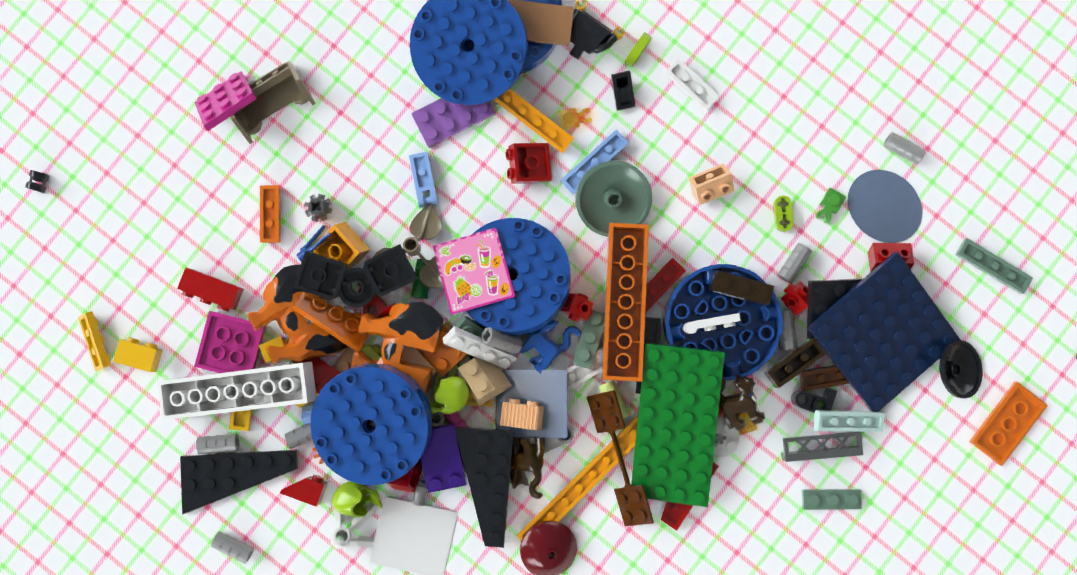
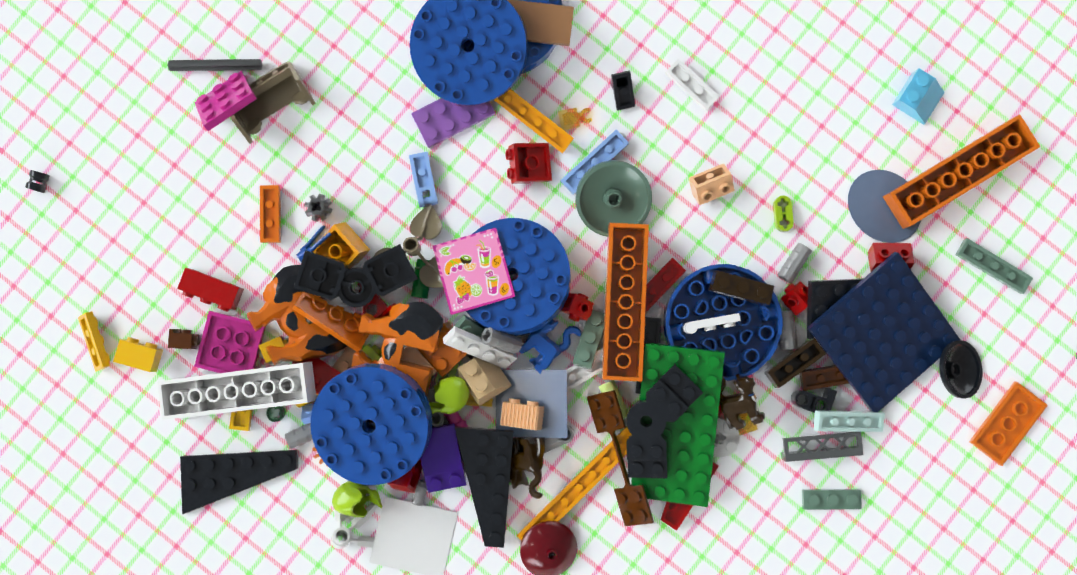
light grey axle [196,434,240,454] -> none
light grey axle [211,531,254,564] -> none
red slope [280,474,328,507] -> none
black torso [569,0,625,60] -> none
lime beam [625,32,653,67] -> none
bright green plate [815,187,846,223] -> none
light grey axle [883,132,926,165] -> none
none -> dark grey axle [167,59,263,71]
none -> reddish brown brick [168,329,200,349]
none -> clear green bush [266,406,286,422]
none -> black plate [626,364,703,479]
none -> orange brick [883,114,1041,229]
none -> medium azure slope [892,68,945,125]

